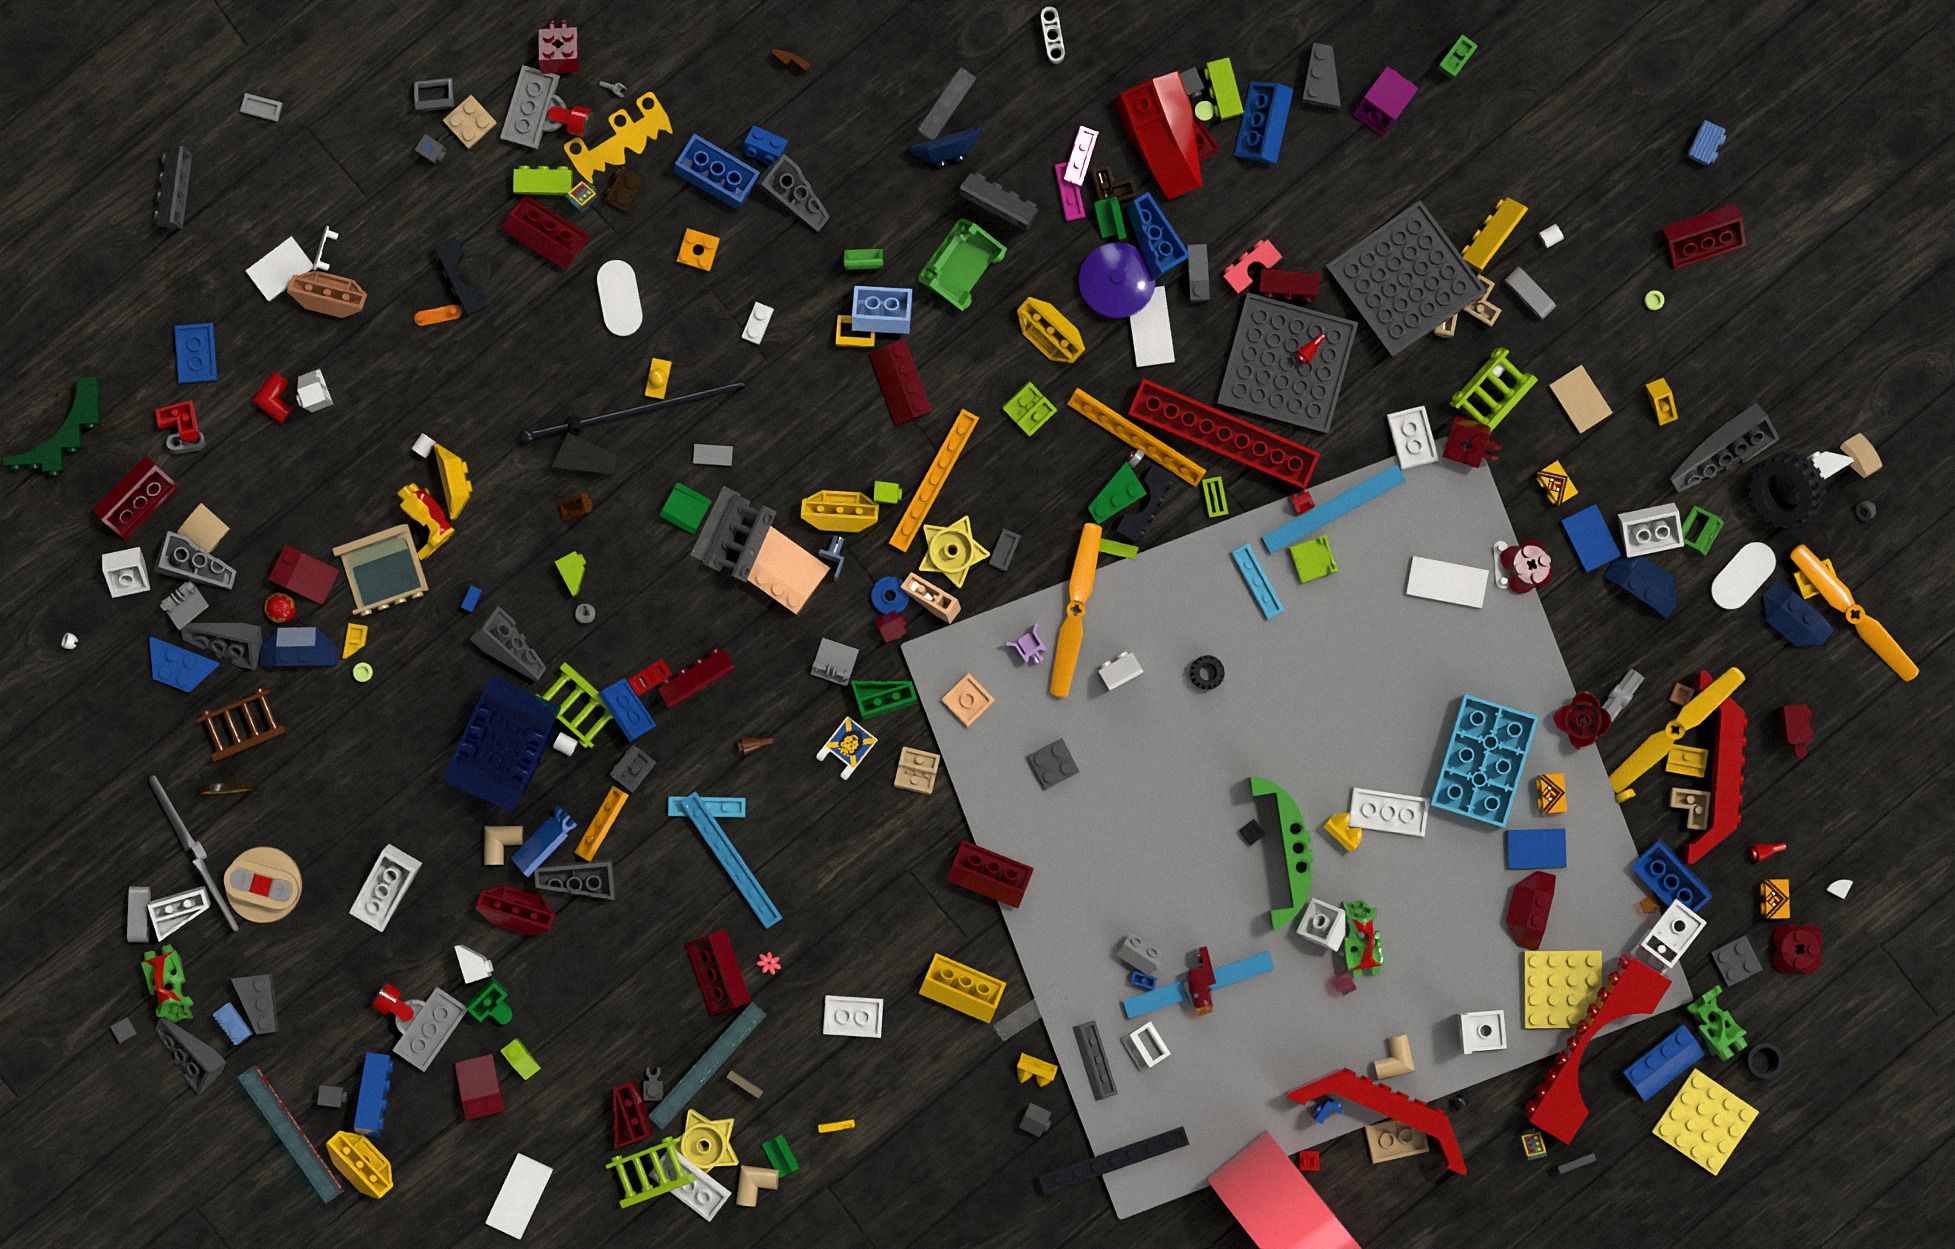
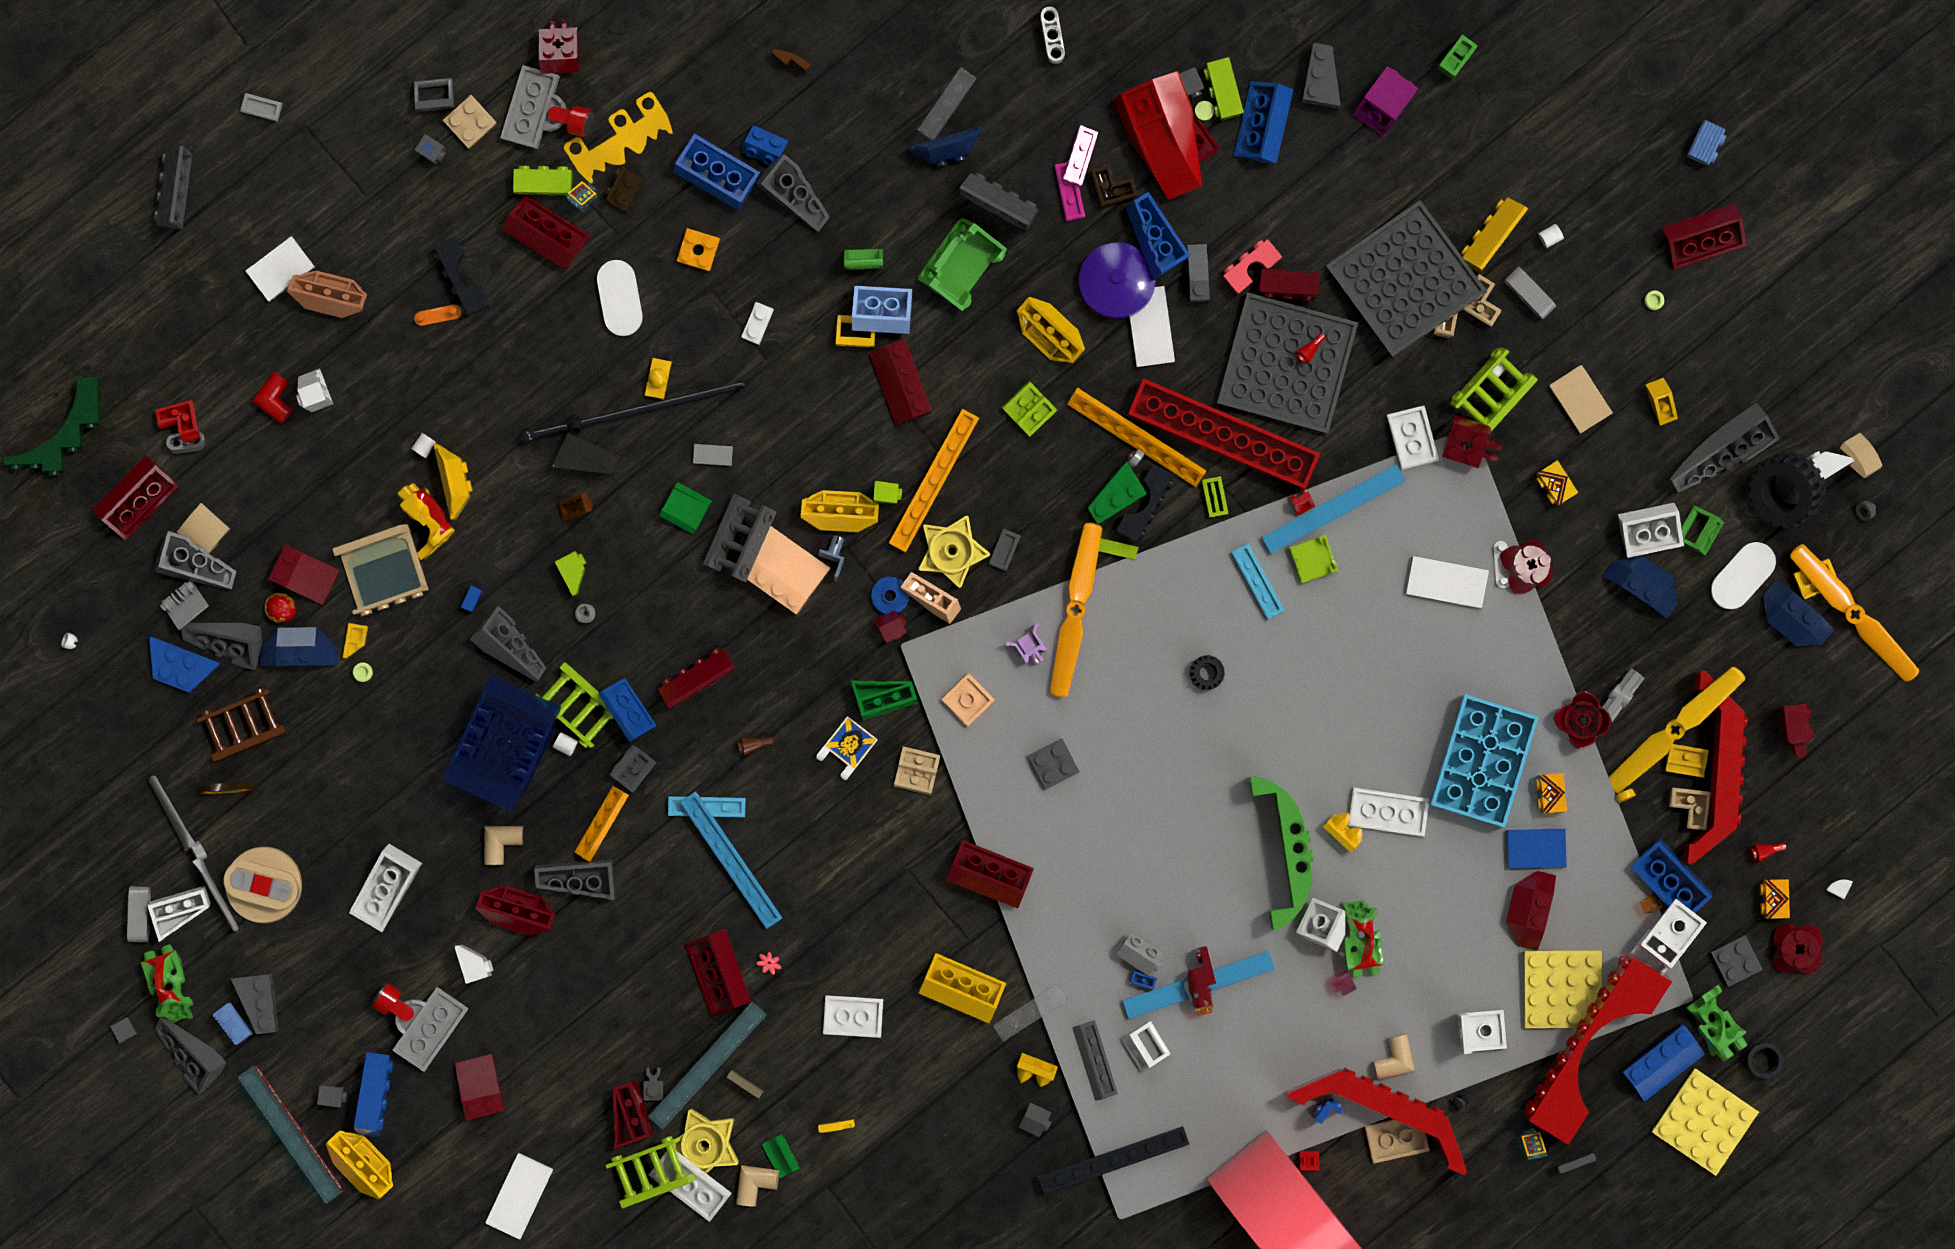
white slope [102,547,150,598] -> none
blue tile [174,323,218,383] -> none
white piece [313,226,338,271] -> none
green brick [466,977,512,1024] -> none
lime slope [501,1038,541,1080] -> none
blue tile [511,806,577,877] -> none
light grey hand [600,81,627,97] -> none
red slope [628,659,673,696] -> none
clear tile [690,486,741,561] -> none
light grey hinge [811,638,859,686] -> none
green panel [1094,197,1127,240] -> none
white slope [1098,651,1143,691] -> none
black tile [1239,819,1266,845] -> none
blue tile [1561,504,1621,573] -> none
nougat tile [1669,683,1695,707] -> none

